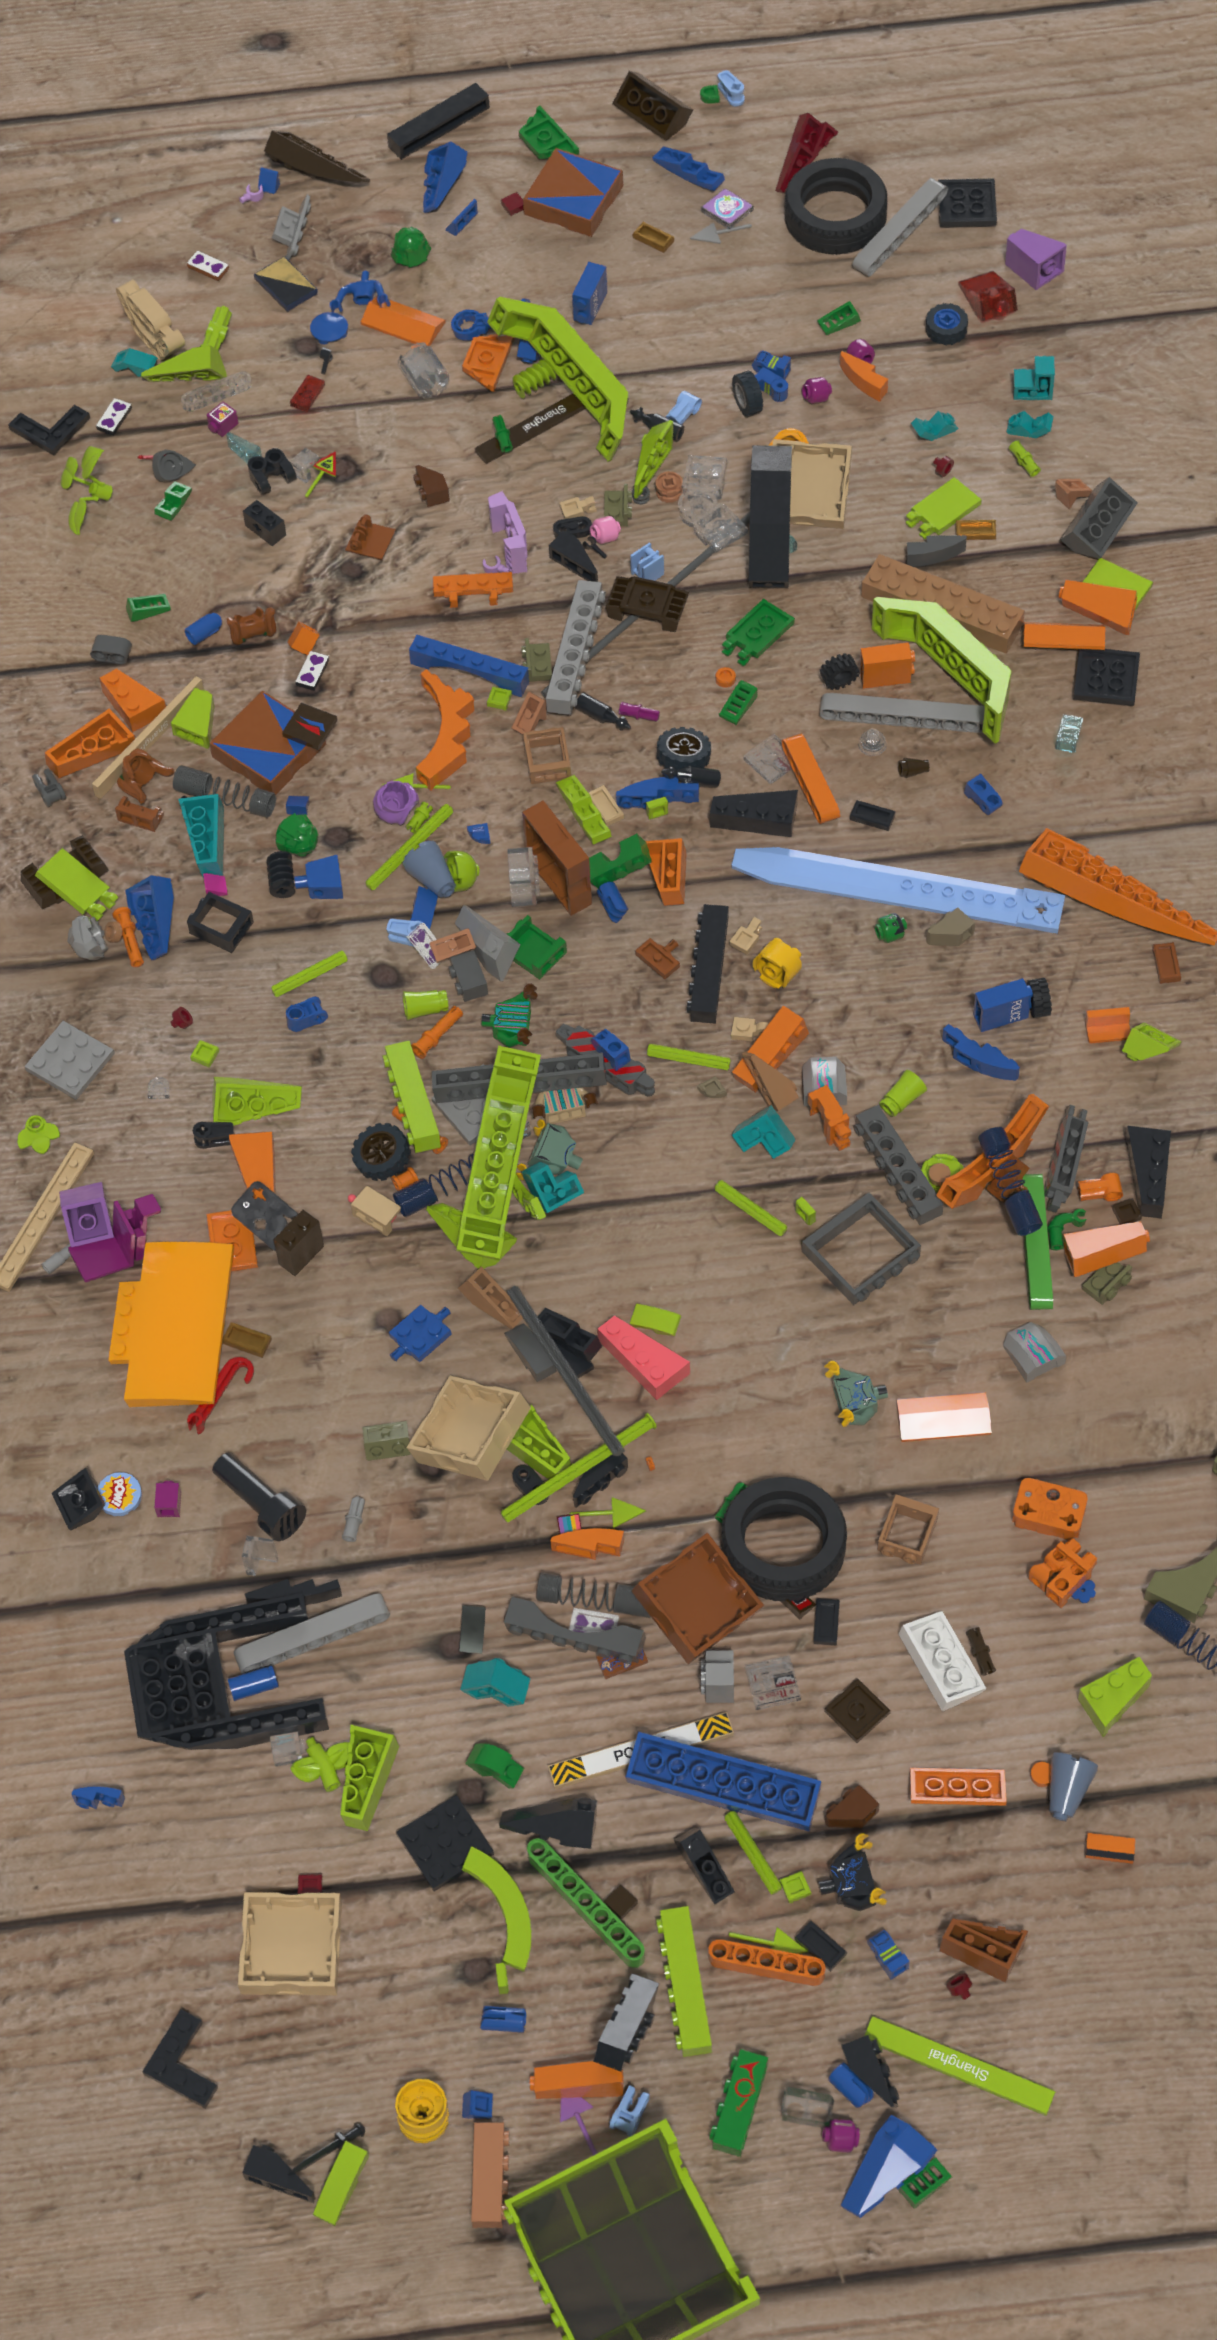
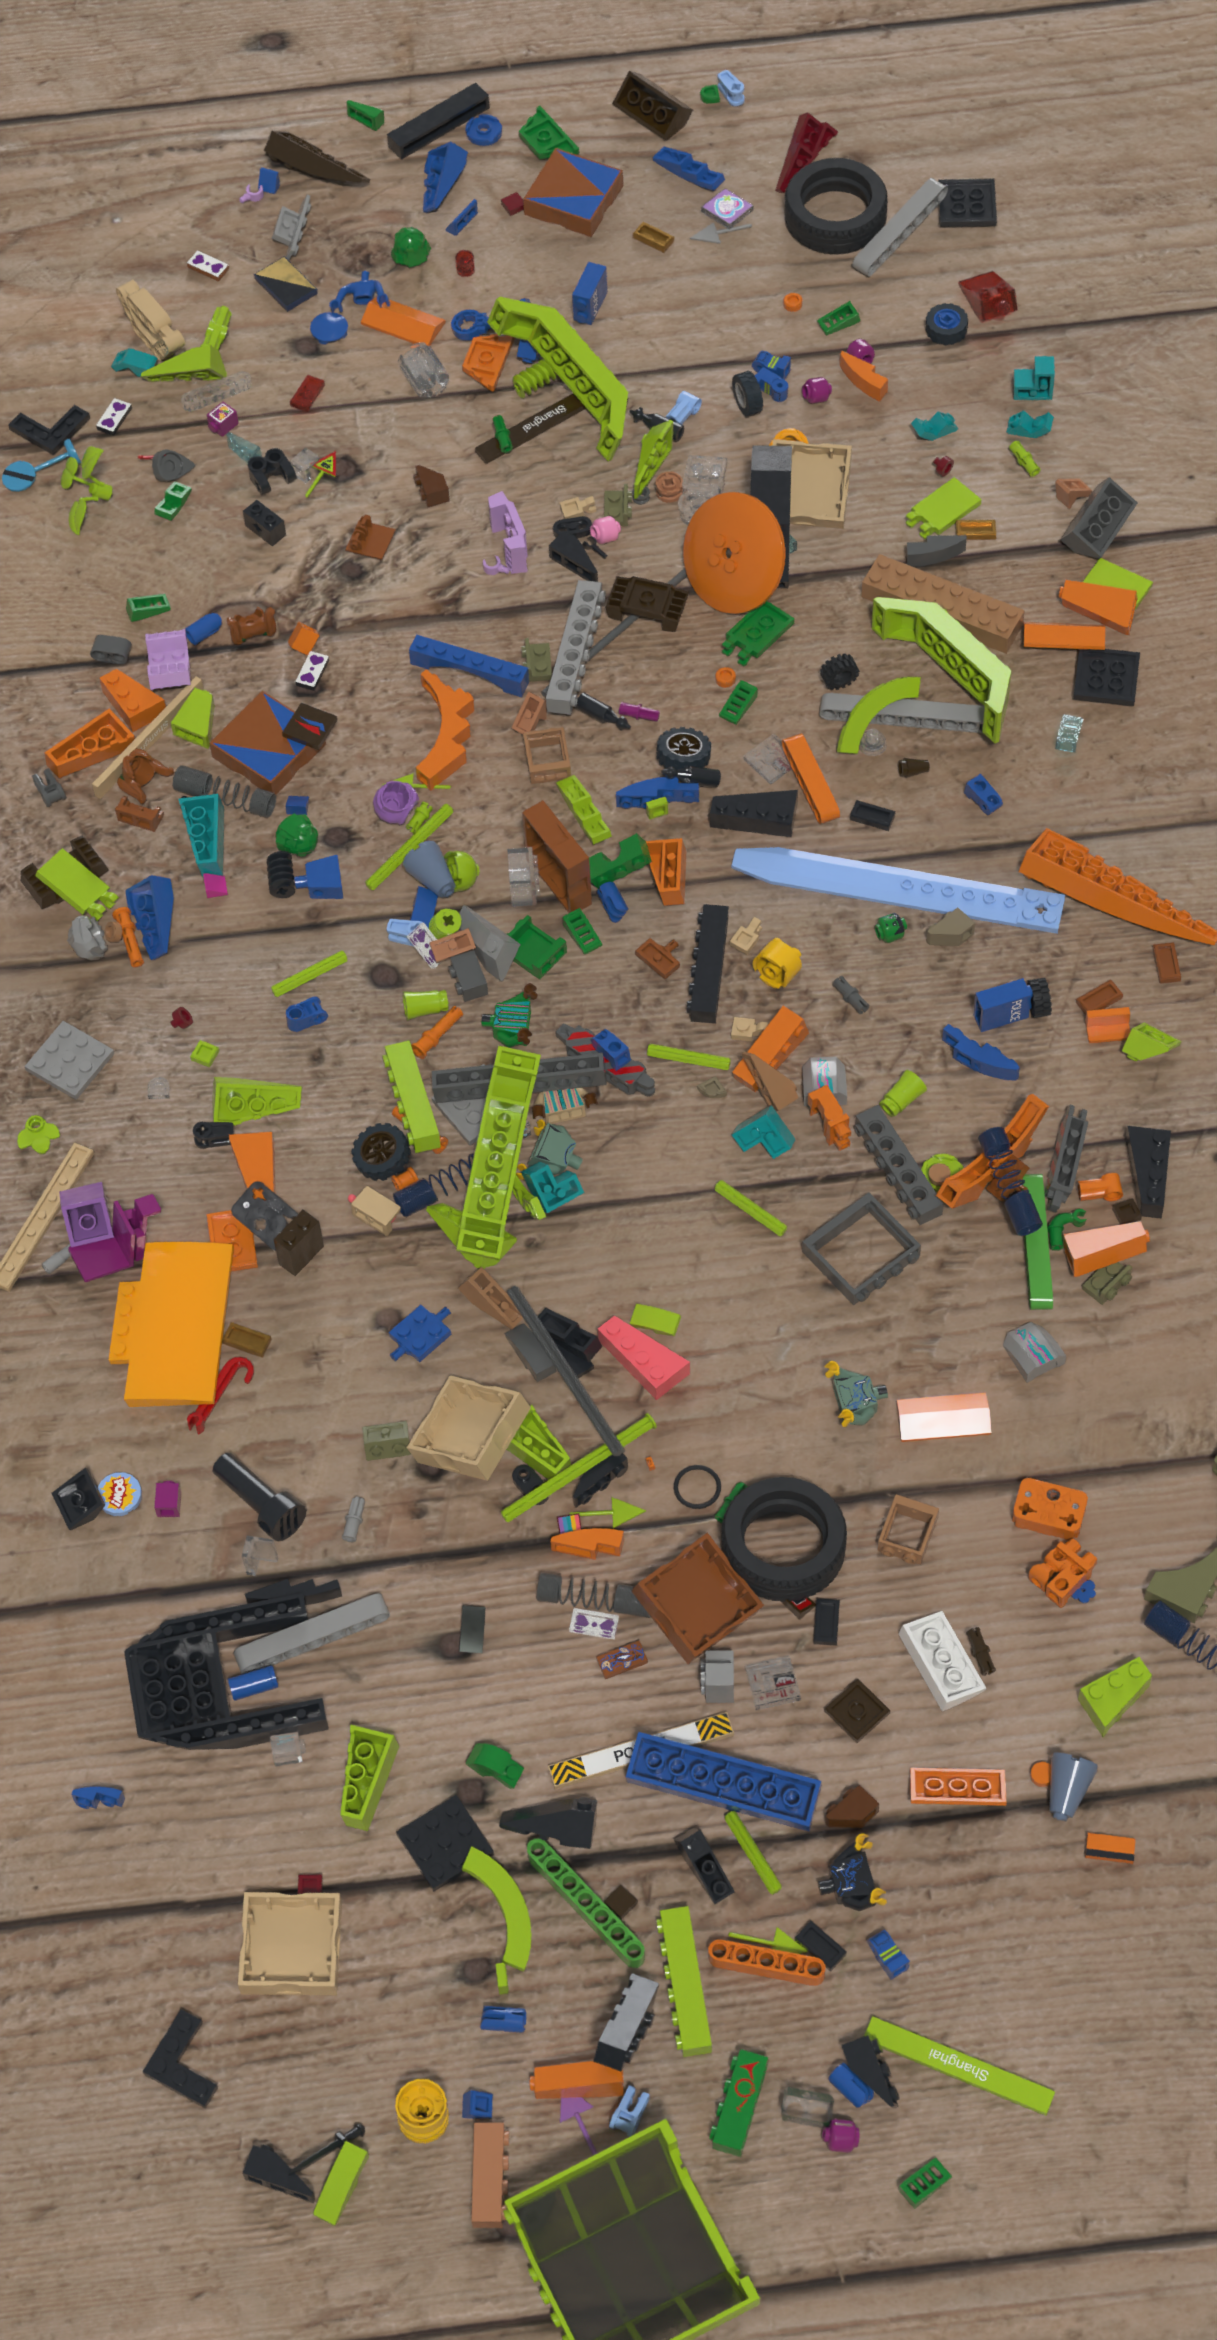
black window [187,892,254,953] -> none
lime plant [290,1737,350,1792] -> none
black hand [320,347,333,374] -> none
orange hinge [433,572,513,608] -> none
teal brick [460,1658,531,1707] -> none
blue tile [467,823,491,844] -> none
lime tile [487,687,512,710] -> none
dark grey arch [504,1597,646,1664] -> none
tan tile [589,785,624,826] -> none
light blue piece [630,542,664,581] -> none
lime tile [780,1871,811,1904] -> none
lime tile [796,1197,816,1226] -> none
blue wedge [841,2115,937,2218] -> none
orange brick [860,642,915,689] -> none
dark orange wedge [939,1918,1028,1983] -> none
dark red tile [946,1973,972,2000] -> none
medium lavender slope [1005,229,1067,290] -> none
none -> dark azure piece [2,438,81,492]
none -> lavender plate [145,629,191,690]
none -> green slope [346,100,385,131]
none -> lime piece [429,908,462,939]
none -> clear red wheel [455,250,475,277]
none -> blue tile [465,114,502,146]
none -> green slope [562,908,602,955]
none -> black tyre [673,1465,721,1509]
none -> orange dish [683,492,786,614]
none -> orange tile [784,293,803,312]
none -> dark grey pin [833,976,869,1014]
none -> lime tile [837,676,921,754]
none -> dark orange tile [1076,979,1123,1015]

